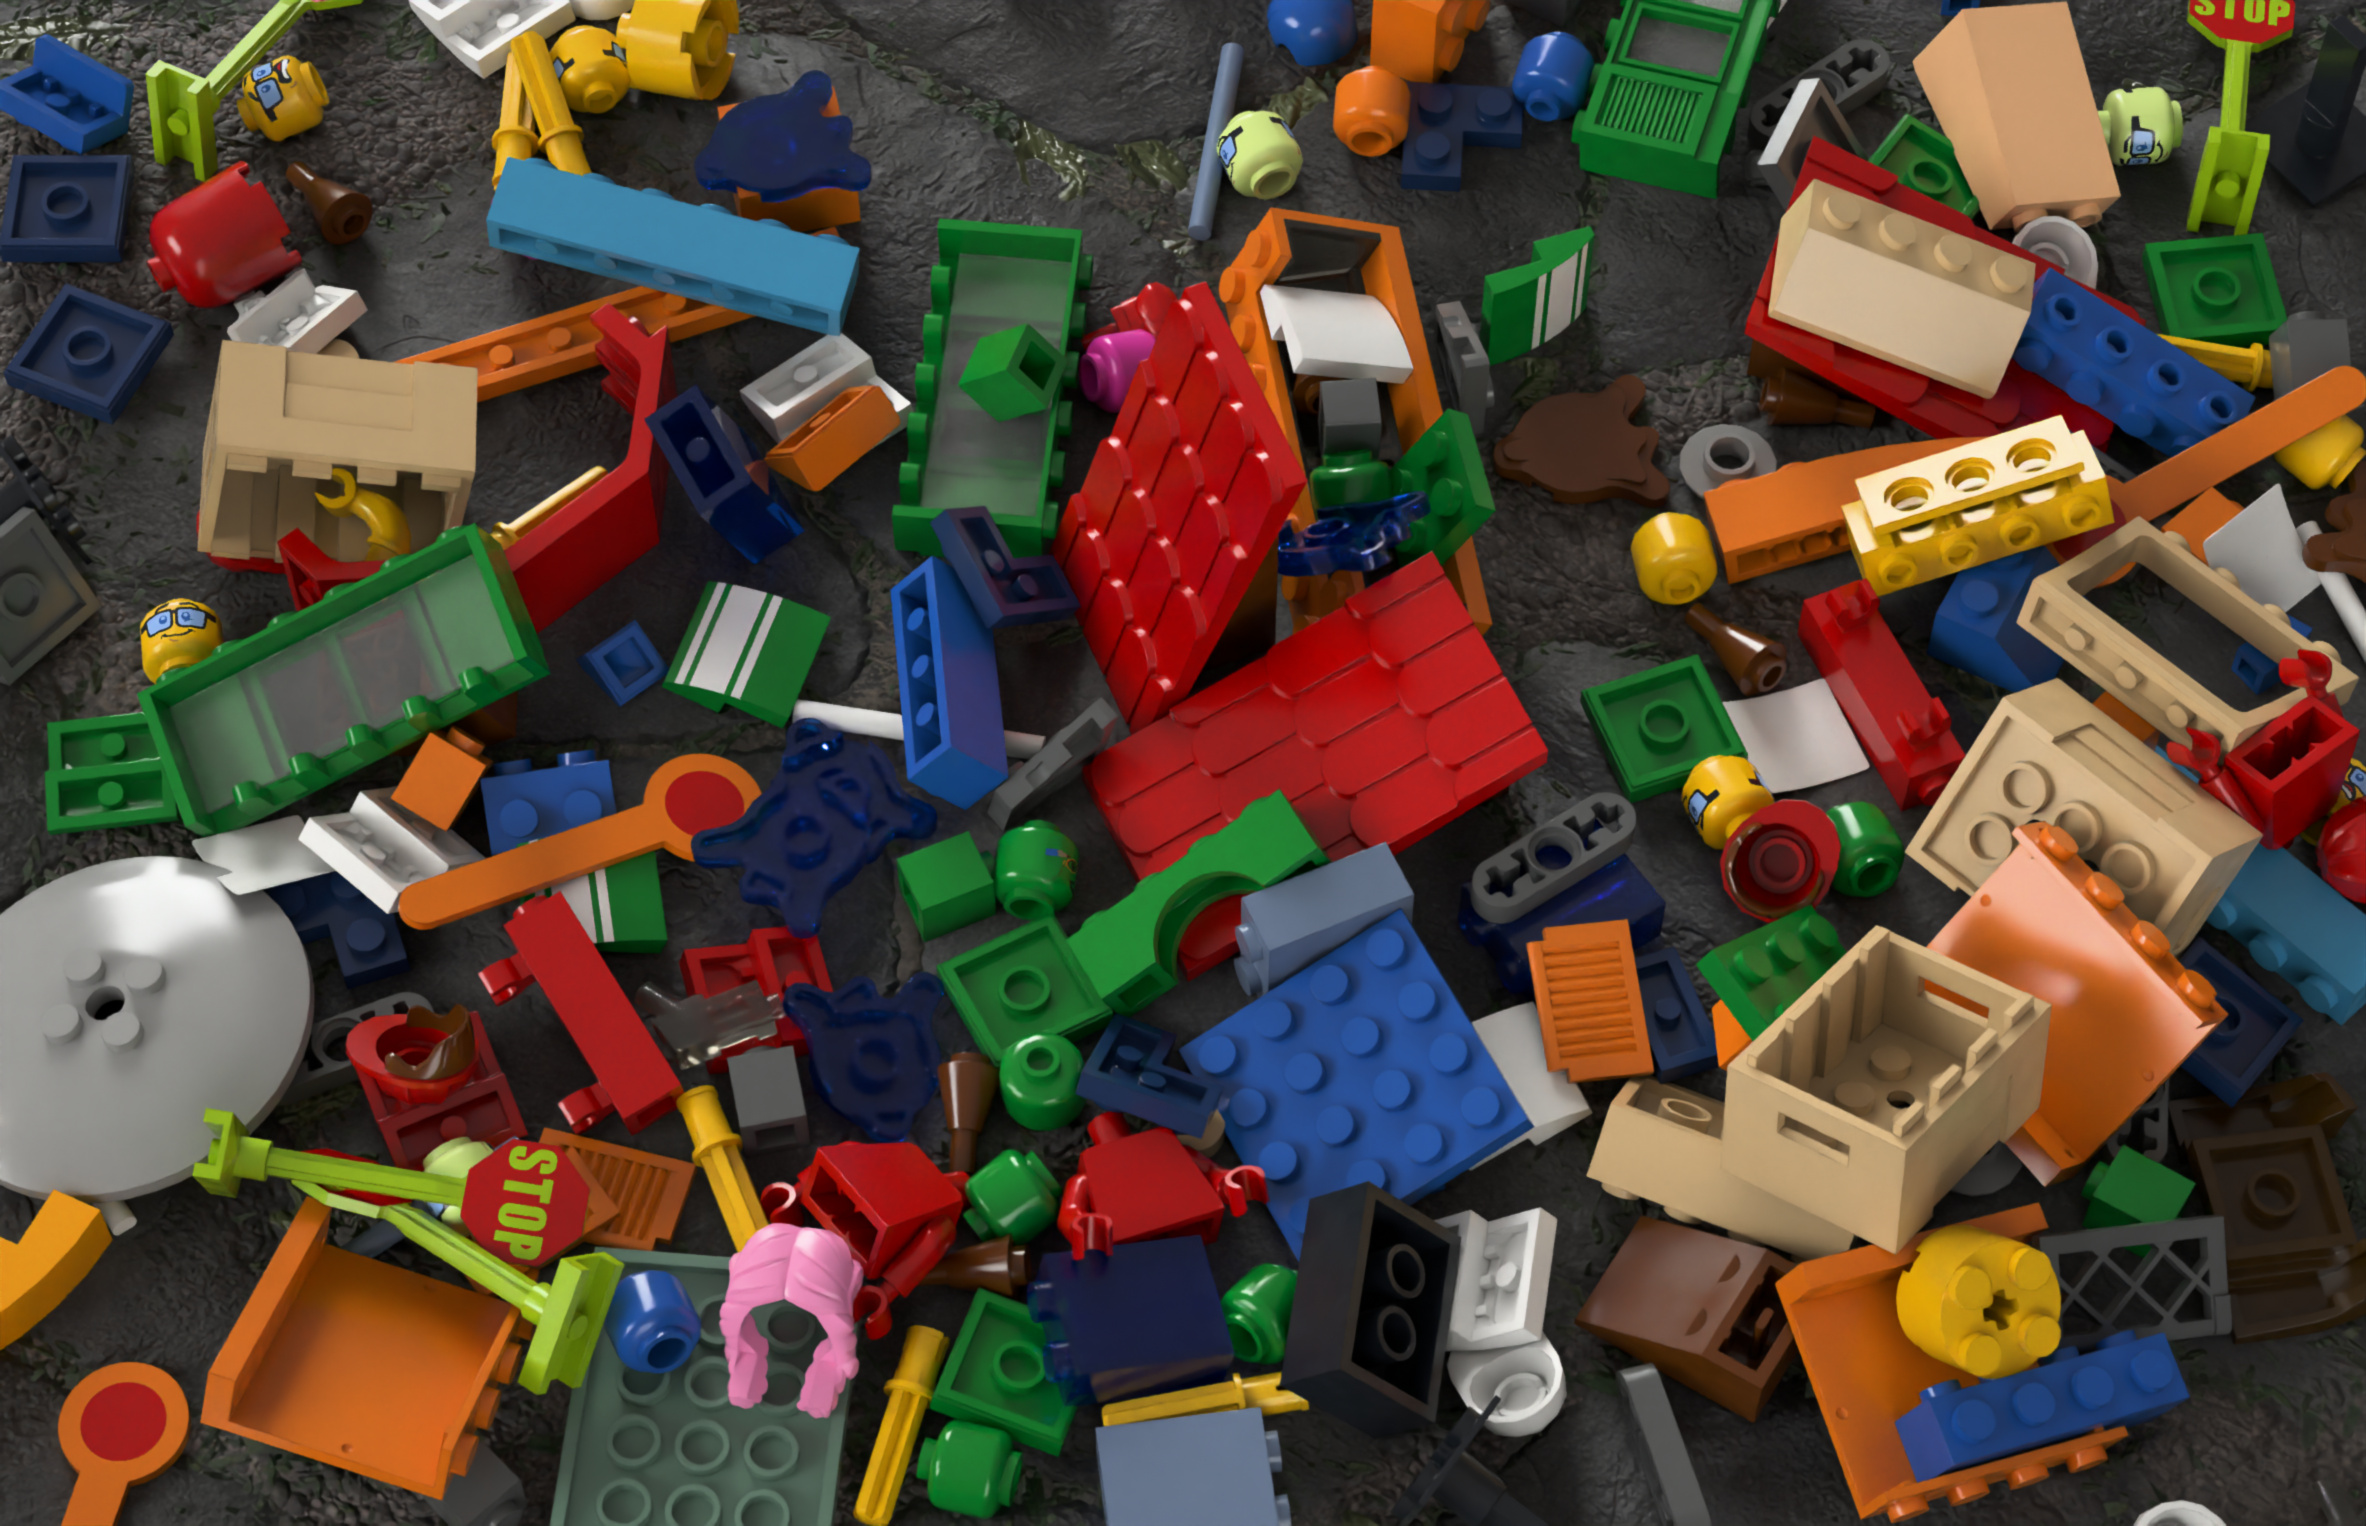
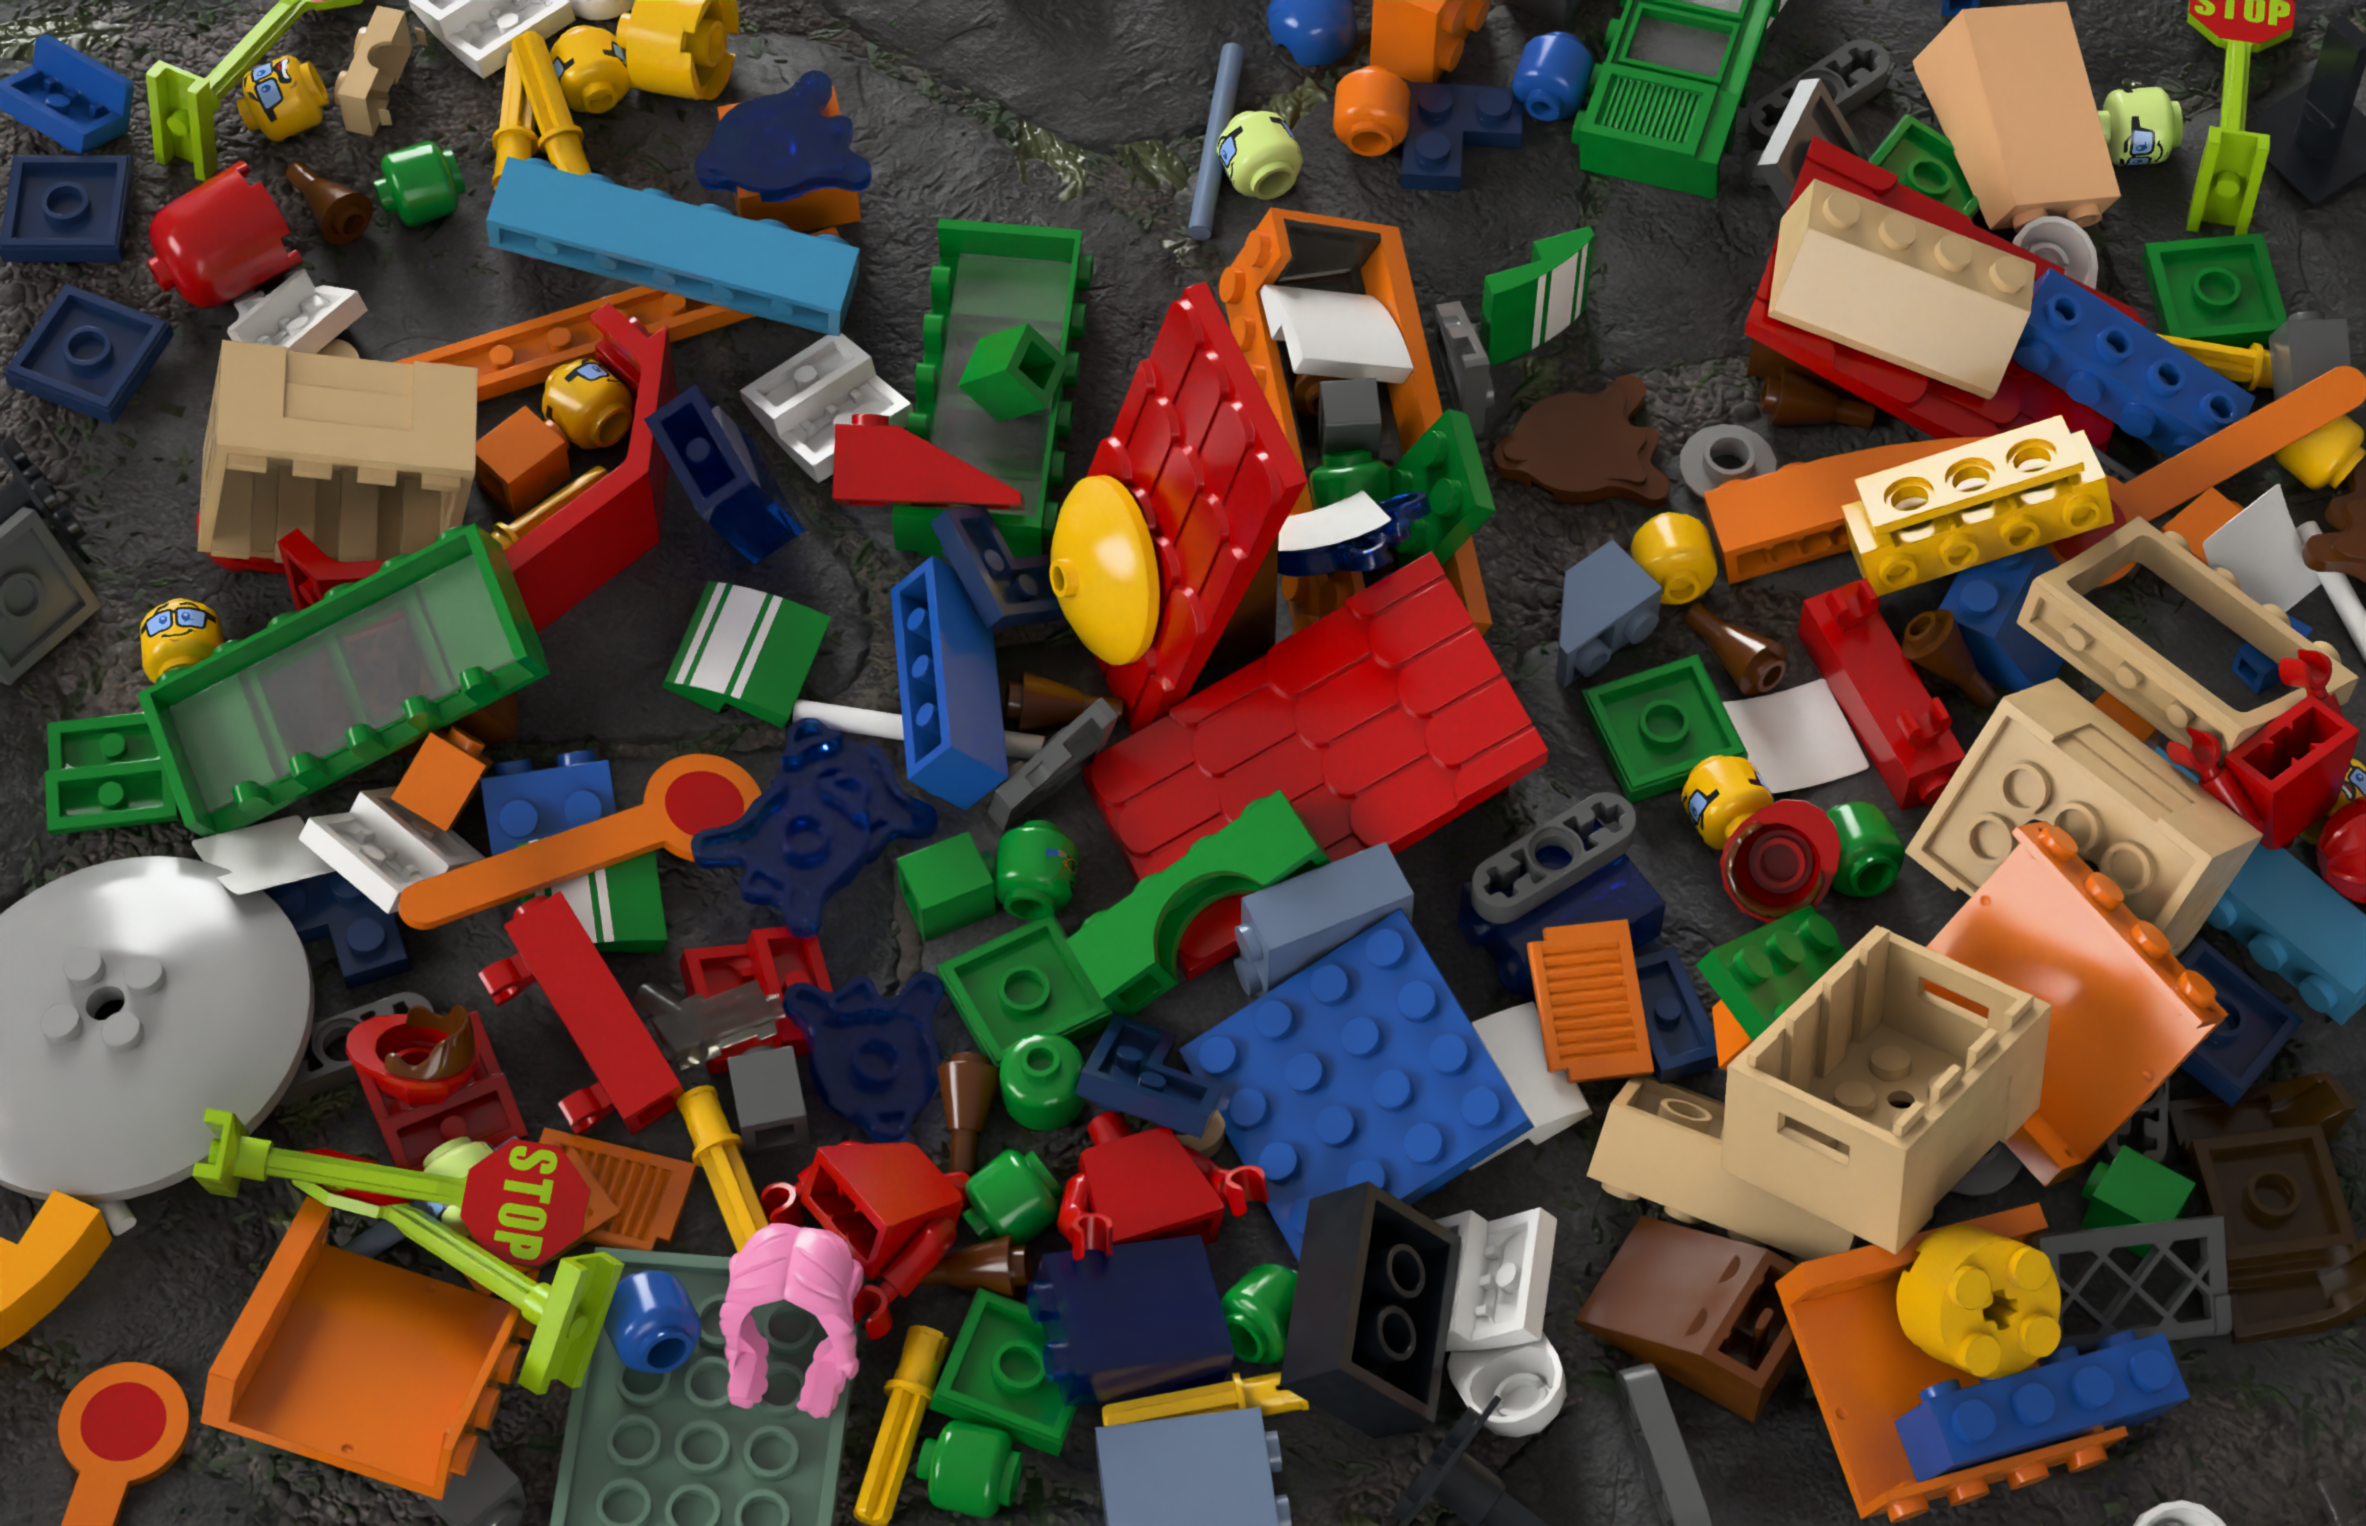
yellow piece [315,468,412,561] -> none
blue slope [576,620,669,707] -> none
orange slope [764,385,901,492] -> none
dark pink head [1078,329,1156,414] -> none
red piece [1080,282,1178,351] -> none
none -> tan piece [334,5,427,137]
none -> green head [373,140,466,227]
none -> orange brick [474,406,572,519]
none -> yellow head [542,359,633,450]
none -> red slope [832,414,1026,511]
none -> reddish brown cone [1004,670,1123,732]
none -> yellow dish [1049,475,1160,665]
none -> white sticker [1278,490,1391,551]
none -> sand blue slope [1555,539,1662,688]
none -> reddish brown cone [1901,609,1997,708]

